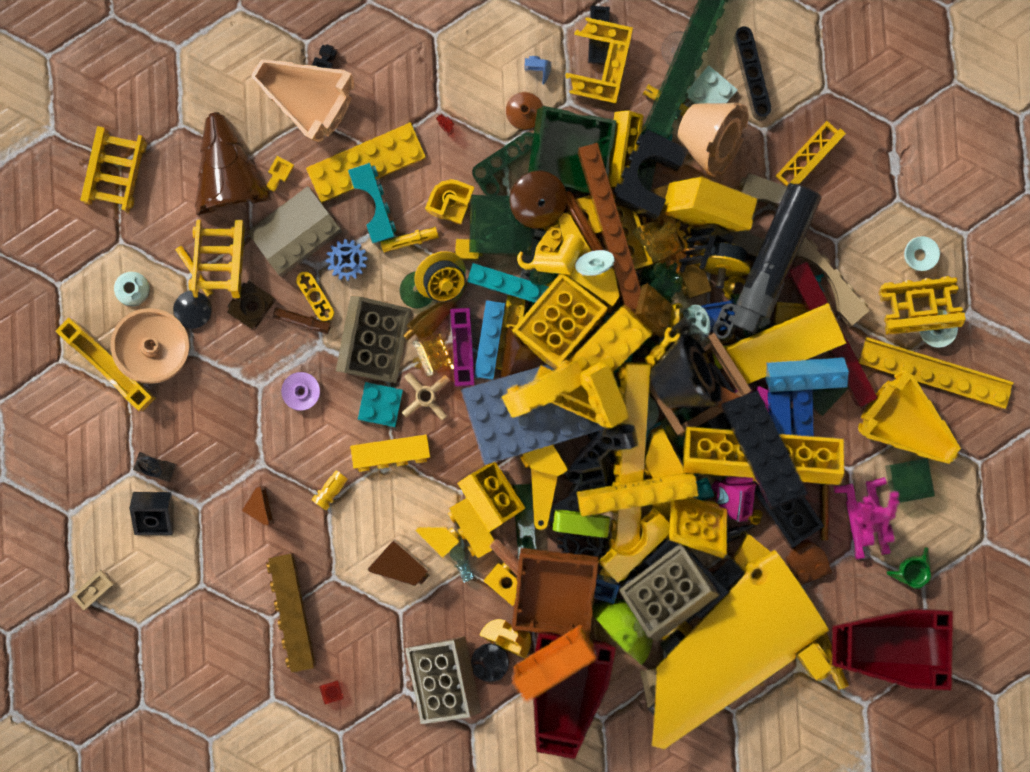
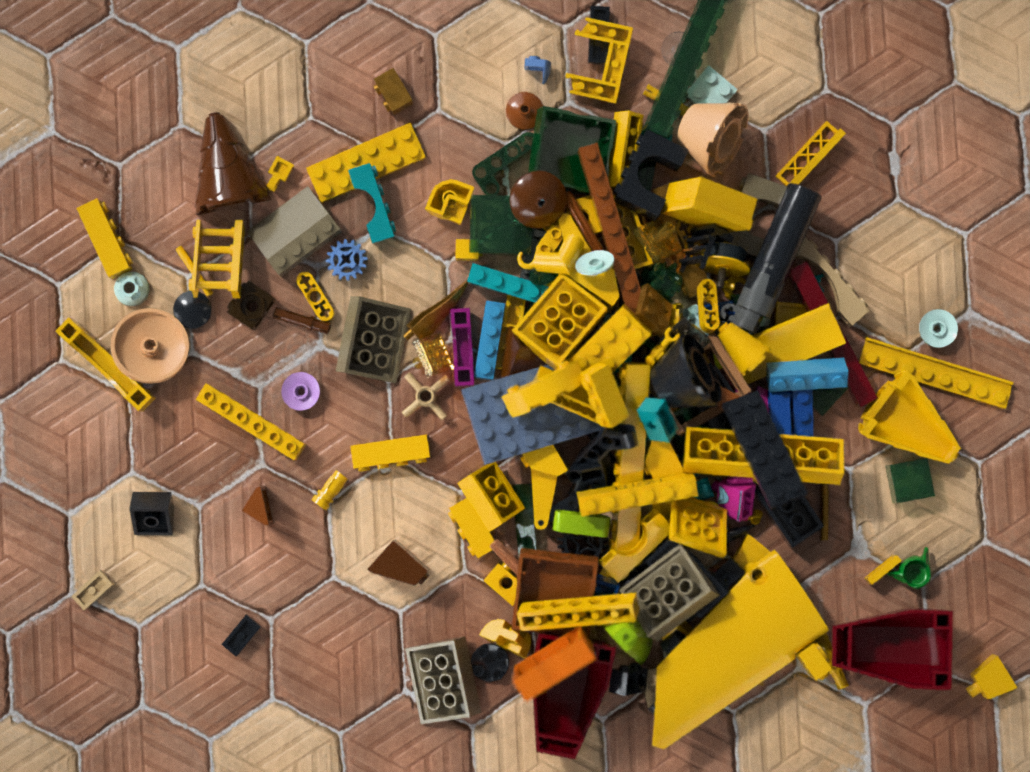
yellow fence [80,126,147,213] -> none
piece [133,452,177,482] -> none
light nougat cone [251,60,354,142] -> none
pearl gold brick [266,553,316,673] -> none
black plate [312,44,337,69] -> none
clear red plate [319,680,344,705] -> none
teal plate [357,382,403,427] -> none
yellow pin [380,226,439,253] -> none
clear green dish [399,271,432,309] -> none
yellow piece [414,251,466,302] -> none
yellow slope [415,527,460,558] -> none
clear red plate [436,114,454,136] -> none
clear light blue pin [450,546,475,583] -> none
black beam [733,26,771,120] -> none
dark orange slope [786,540,832,585] -> none
dark pink piece [833,477,899,559] -> none
yellow fence [878,276,966,335] -> none
light aqua piece [904,236,940,271] -> none
none -> yellow brick [76,198,133,279]
none -> yellow brick [195,383,307,461]
none -> black plate [221,614,262,657]
none -> pearl gold piece [373,67,413,115]
none -> yellow brick [517,593,640,631]
none -> black brick [609,663,648,696]
none -> teal brick [637,398,678,442]
none -> yellow beam [697,279,720,334]
none -> yellow cone [718,322,771,376]
none -> yellow tile [864,555,902,585]
none -> yellow torso [966,654,1017,699]

